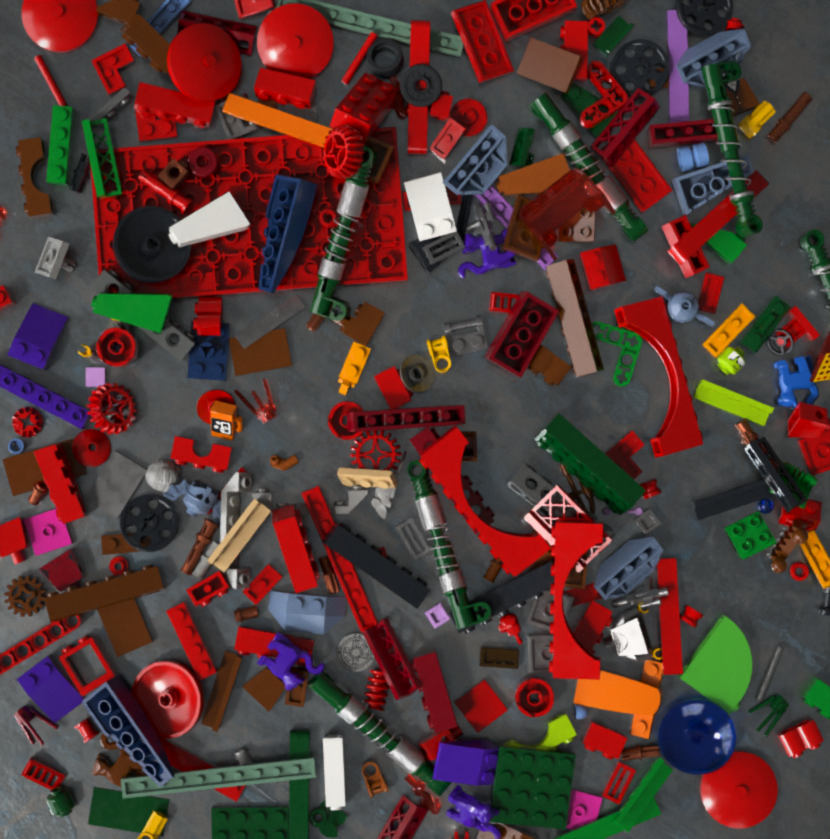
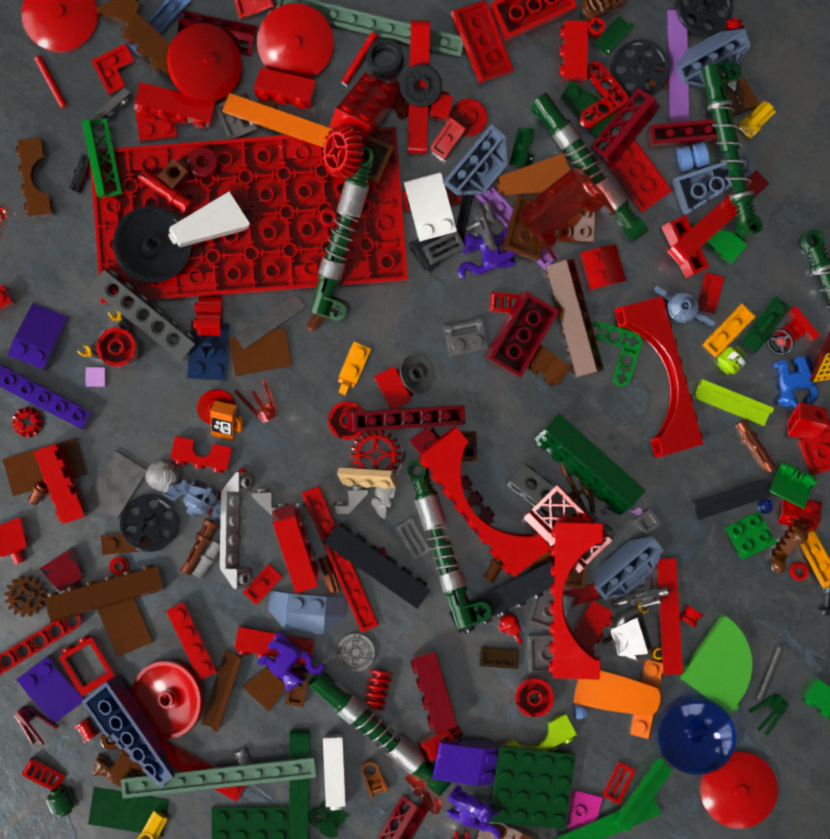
medium blue hinge [8,438,24,454] -> none
dark pink plate [24,509,73,556] -> none
light grey tile [35,237,75,280] -> none
green brick [46,105,76,186] -> none
red dish [72,429,111,467] -> none
red gear [86,383,137,435] -> none
green slope [91,292,174,333] -> none
red brick [186,570,231,607] -> none
tan fence [207,499,272,573] -> none
copper pin [234,605,259,623] -> none
dark blue wedge [259,174,317,293] -> none
dark orange arm [270,454,299,471] -> none
reddish brown hinge [333,302,385,347] -> none
dark red fence [363,618,421,700] -> none
lavender tile [425,602,451,629] -> none
yellow piece [426,335,451,374] -> none
red tile [454,679,508,733] -> none
reddish brown tile [516,38,583,93] -> none
red brick [582,720,628,760] -> none
red plate [605,430,645,479] -> none
copper axle [621,745,660,761] -> none
red wheel [639,478,662,499] -> none
black fence [744,437,808,513] -> none
copper pin [767,92,813,143] -> none
red brick [777,718,824,758] -> none

